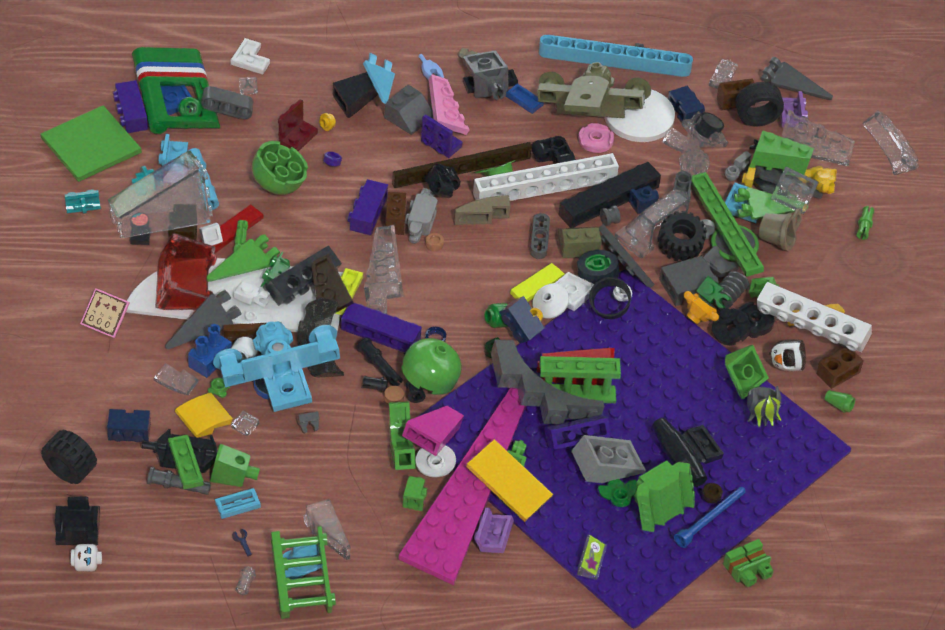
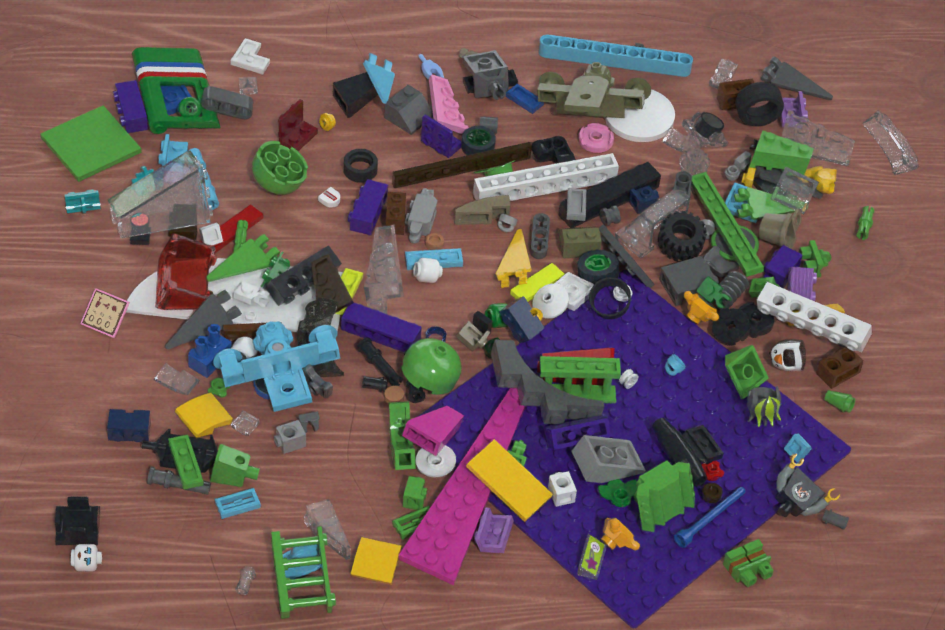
black tyre [41,430,97,484] -> none
dark blue hand [232,529,252,557] -> none
dark purple tile [323,151,342,166] -> none
black piece [425,163,461,198] -> none
dark blue brick [668,85,705,127] -> none
none -> light grey brick [274,420,306,454]
none -> flat silver piece [303,364,333,398]
none -> white tile [318,187,340,207]
none -> black tyre [343,149,378,183]
none -> yellow slope [351,537,402,585]
none -> bright green tile [392,506,430,540]
none -> medium azure tile [405,248,463,270]
none -> white head [413,258,443,283]
none -> dark tan bracket [456,321,490,352]
none -> wheel [461,126,496,155]
none -> black tile [473,311,492,335]
none -> dark grey beam [480,116,498,134]
none -> yellow flag [495,229,532,288]
none -> light grey tile [498,213,518,233]
none -> white brick [548,471,577,507]
none -> light grey tile [567,188,586,221]
none -> light orange rock [601,518,640,551]
none -> white bush [619,369,639,389]
none -> medium azure tile [665,354,686,376]
none -> red plate [702,461,724,481]
none -> dark purple brick [763,245,803,288]
none -> torso [775,453,840,517]
none -> medium azure tile [784,434,812,462]
none -> medium lavender brick [787,267,817,301]
none -> bright green hips [799,240,832,278]
none -> dark grey pin [822,509,849,530]

